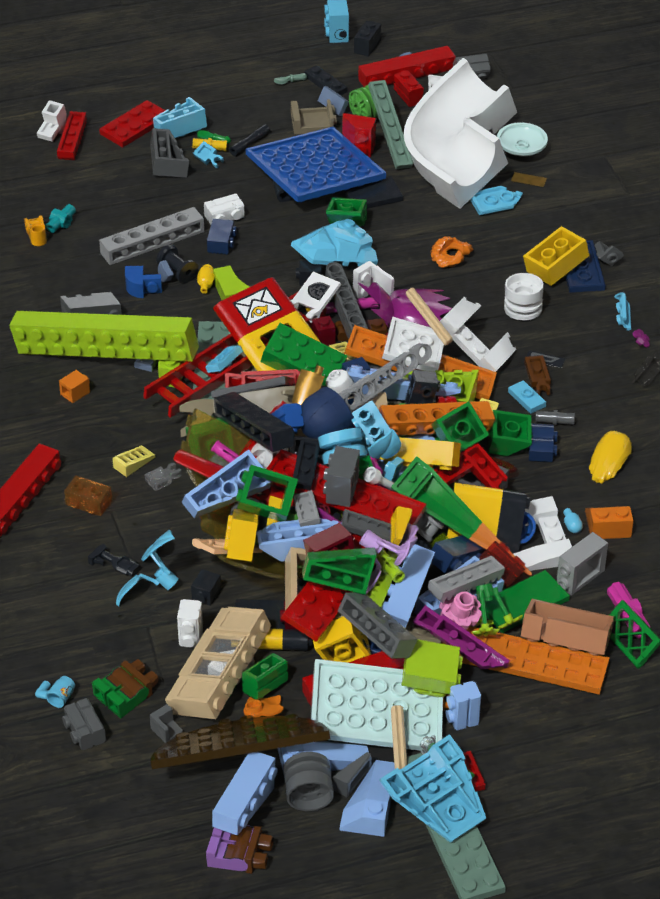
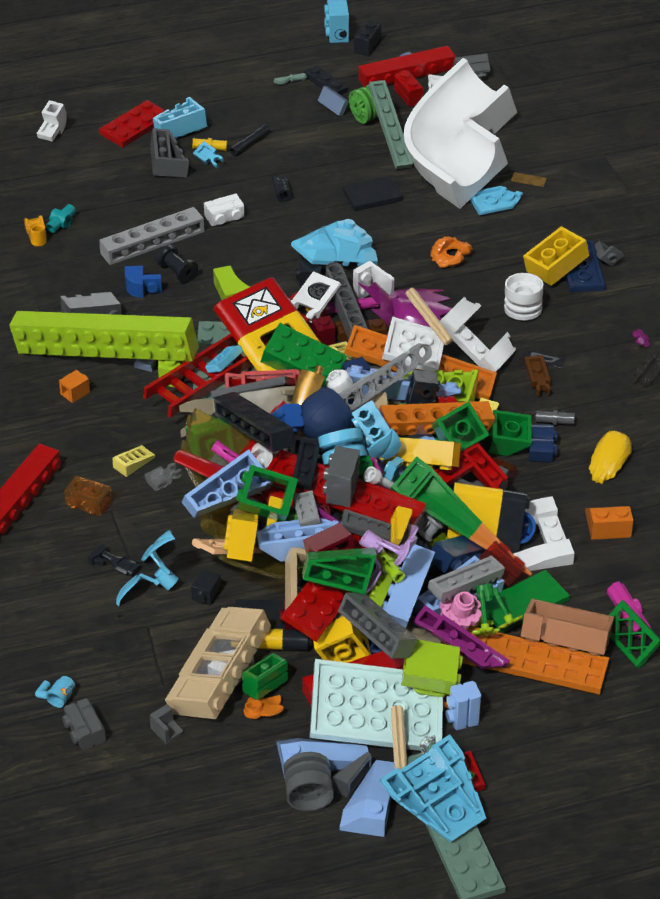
red gear [57,111,87,160] -> none
hips [92,659,158,719] -> none
dark brown plate [151,714,330,769] -> none
sand blue tile [158,260,173,282] -> none
white brick [177,599,203,647] -> none
green piece [197,130,231,144] -> none
yellow plant [197,264,214,293] -> none
hips [206,825,273,874] -> none
dark blue brick [207,219,237,255] -> none
light blue wedge [212,752,277,835] -> none
blue plate [246,127,386,202] -> none
dark tan panel [291,99,337,134] -> none
green slope [326,198,367,227] -> none
red slope [342,113,376,157] -> none
light aqua dish [497,123,548,156] -> none
medium azure plate [508,380,546,414] -> none
light grey window [557,532,608,595] -> none
medium azure cylinder [563,508,583,533] -> none
medium azure piece [614,292,631,331] -> none

